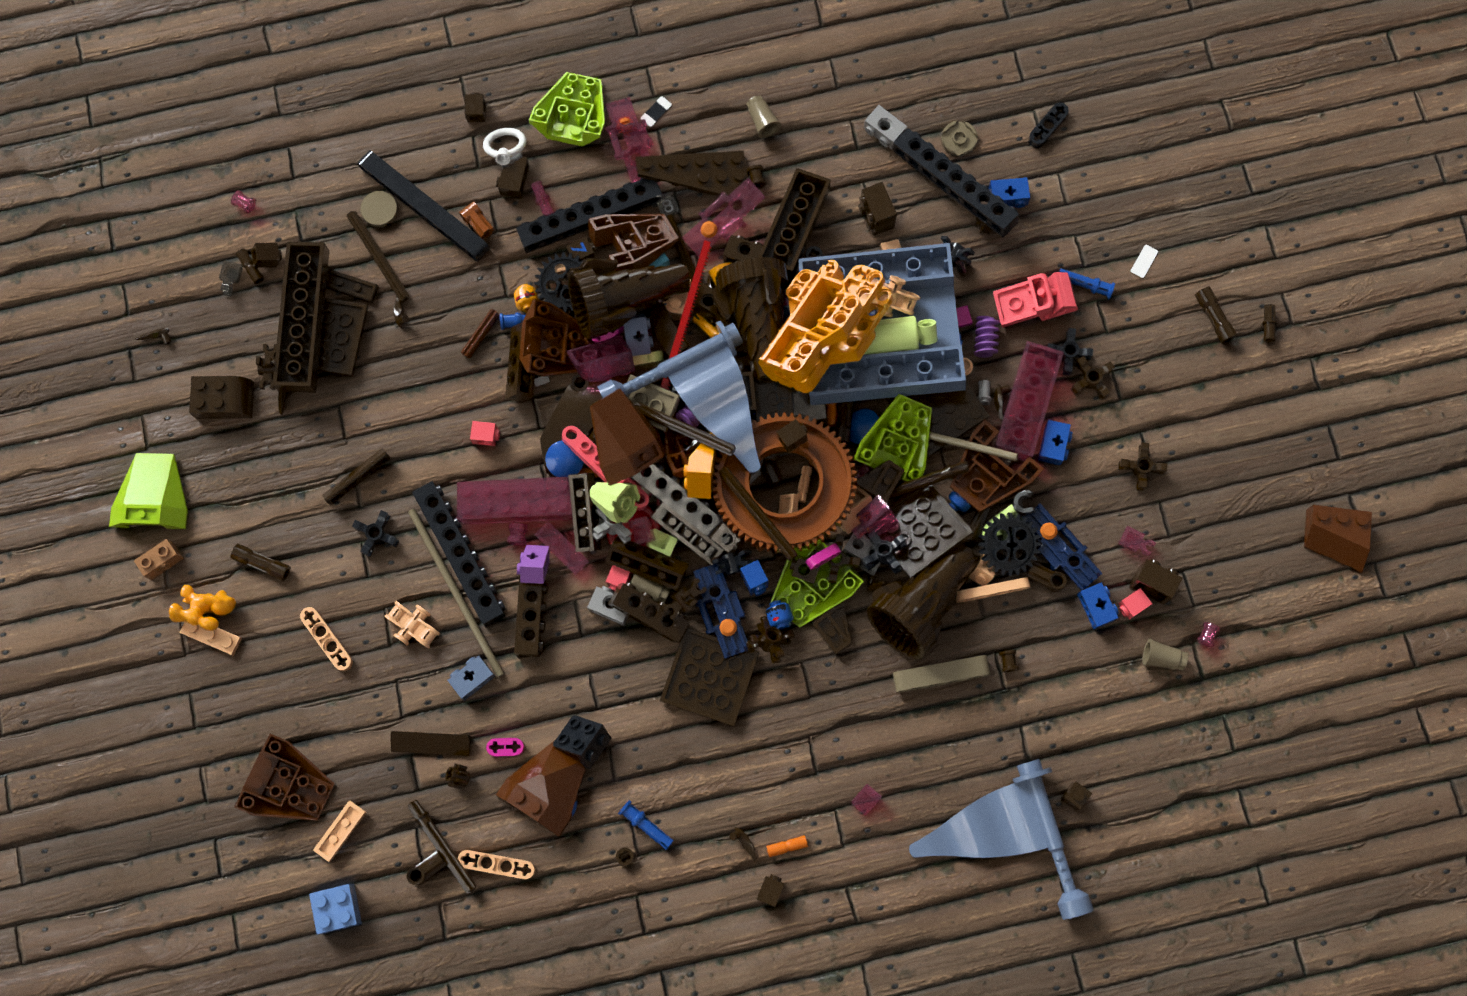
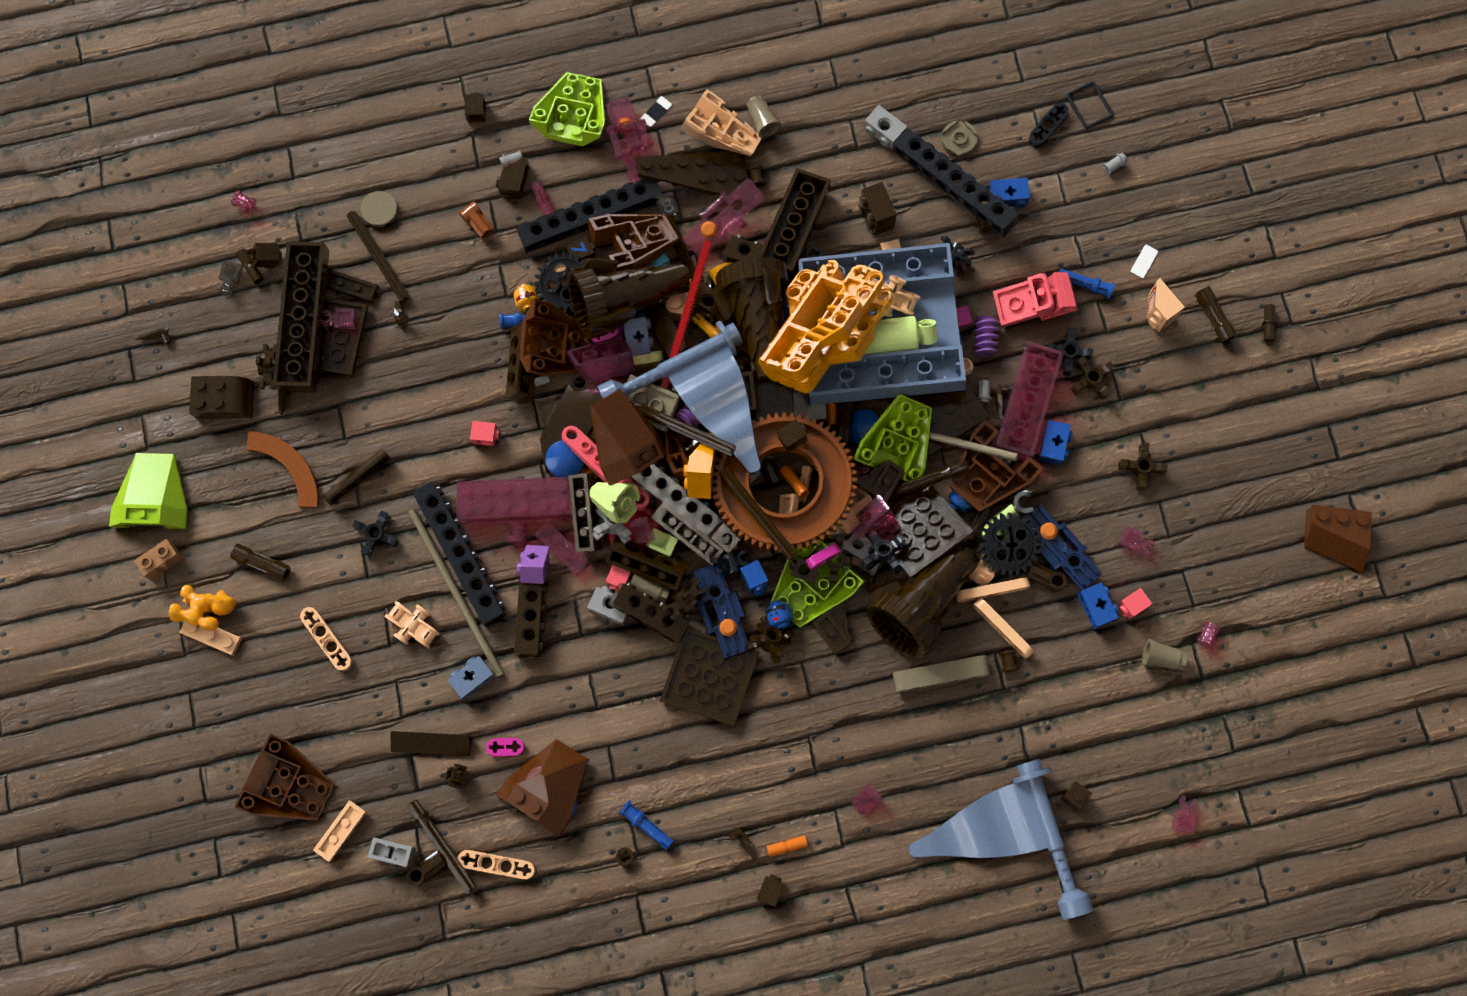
medium blue brick [309,884,362,934] -> none
black beam [357,150,490,262] -> none
reddish brown axle [461,309,499,358] -> none
white piece [483,128,526,165] -> none
black bracket [553,715,612,769] -> none
dark brown brick [1129,559,1183,605] -> none
none -> dark orange tile [247,431,319,508]
none -> clear pink plate [321,308,356,329]
none -> light grey brick [368,837,416,868]
none -> light nougat wedge [681,89,762,156]
none -> orange piece [780,465,810,499]
none -> light nougat beam [973,598,1034,659]
none -> black piece [1066,81,1114,129]
none -> light grey pin [1103,153,1128,175]
none -> light nougat slope [1147,278,1184,332]
none -> clear pink plate [1171,796,1197,834]

